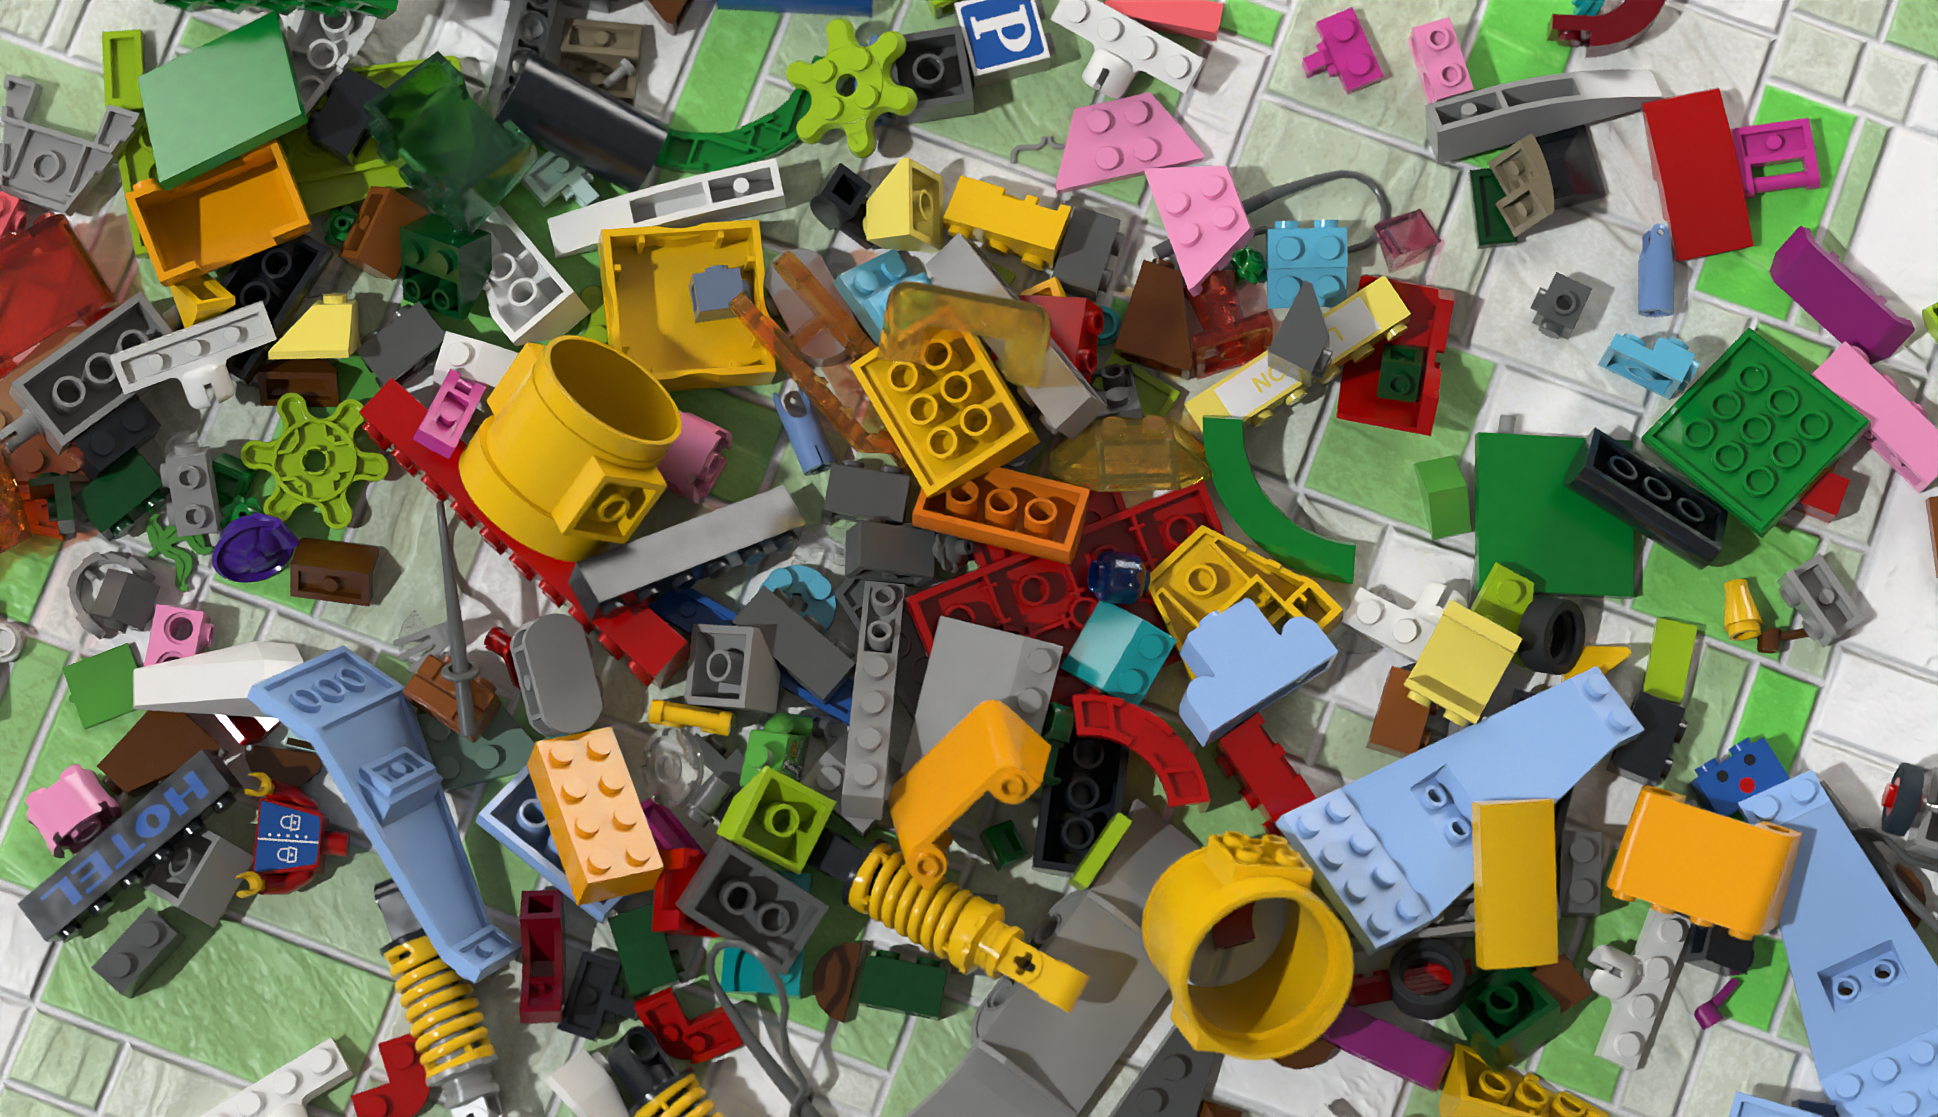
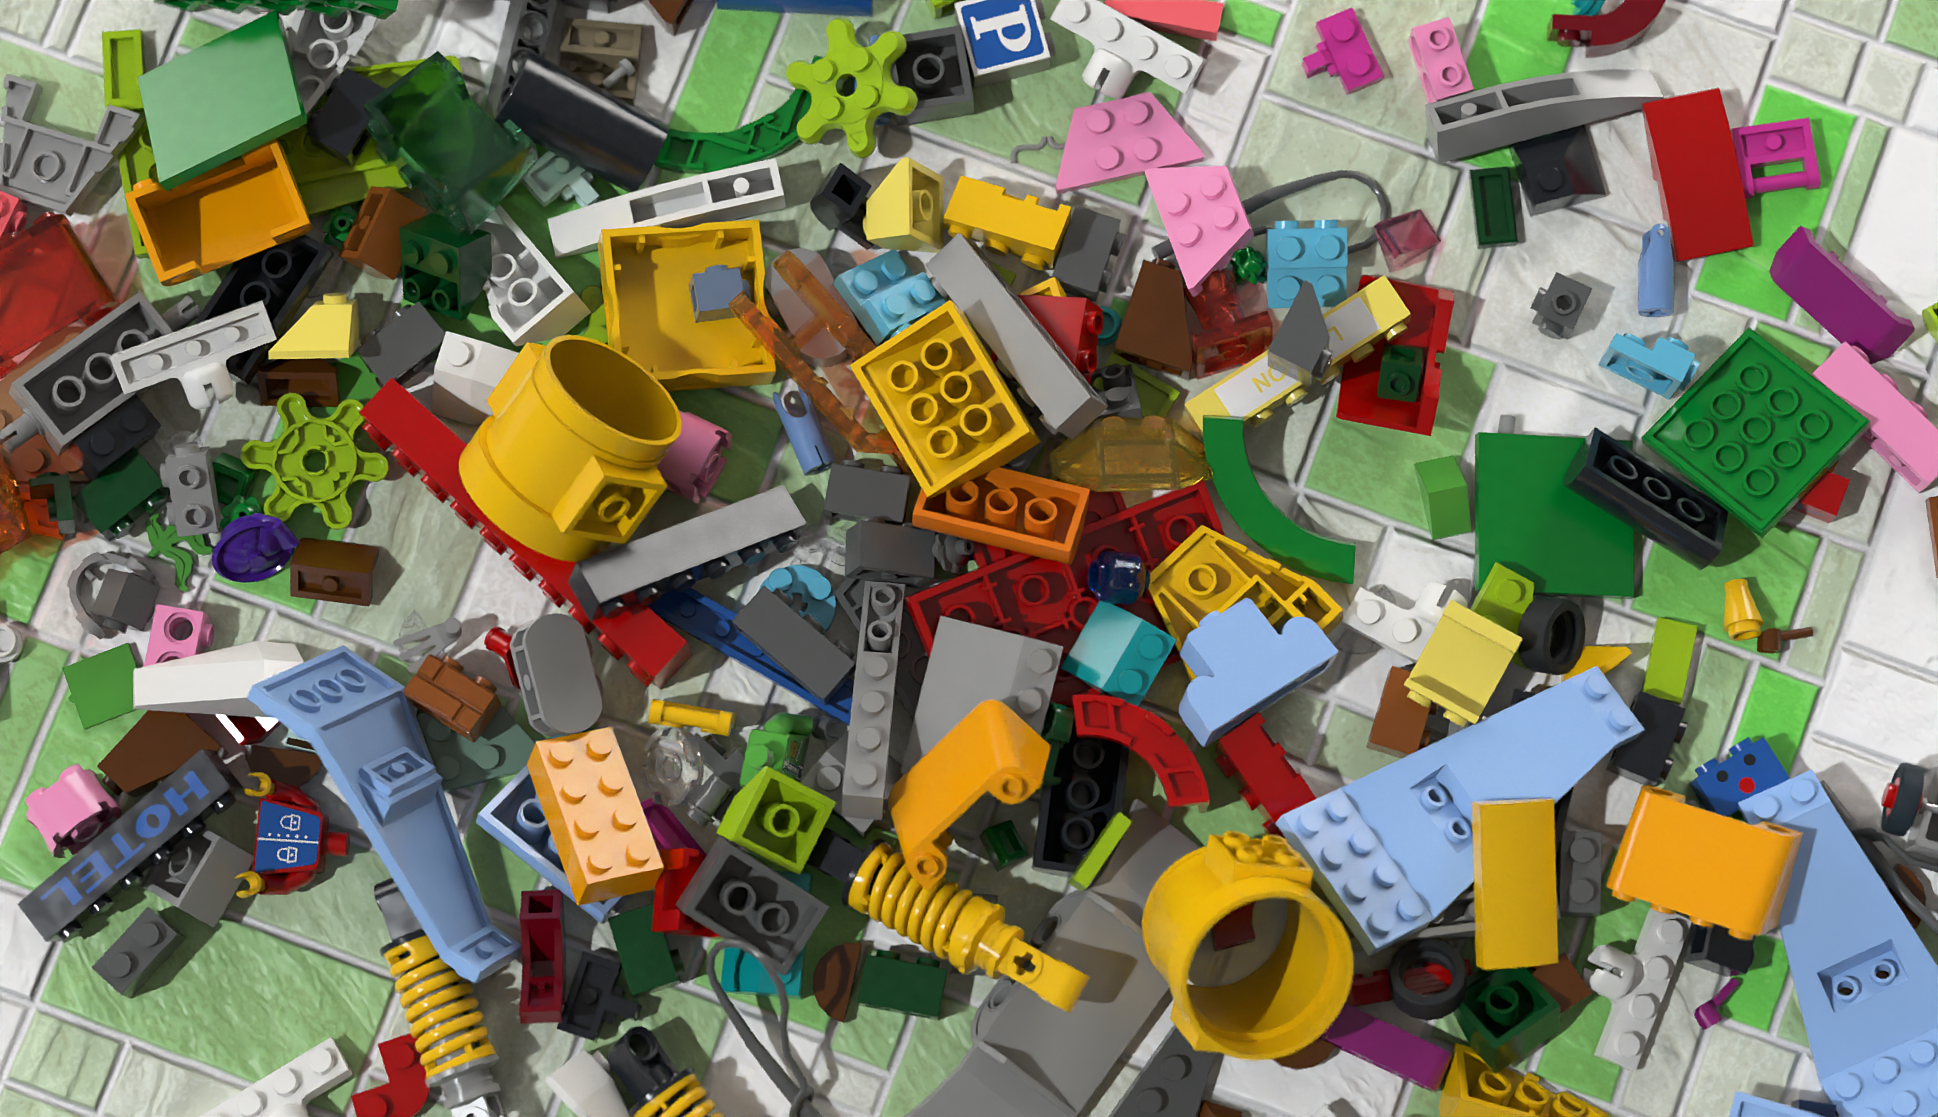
yellow slope [170,273,236,328] -> none
dark pink plate [413,369,486,459] -> none
dark grey piece [436,501,481,737] -> none
red plate [635,986,743,1064] -> none
light grey slope [684,624,781,713] -> none
clear yellow windscreen [877,281,1050,389] -> none
dark tan slope [1488,133,1554,237] -> none
light grey bracket [1777,553,1865,647] -> none

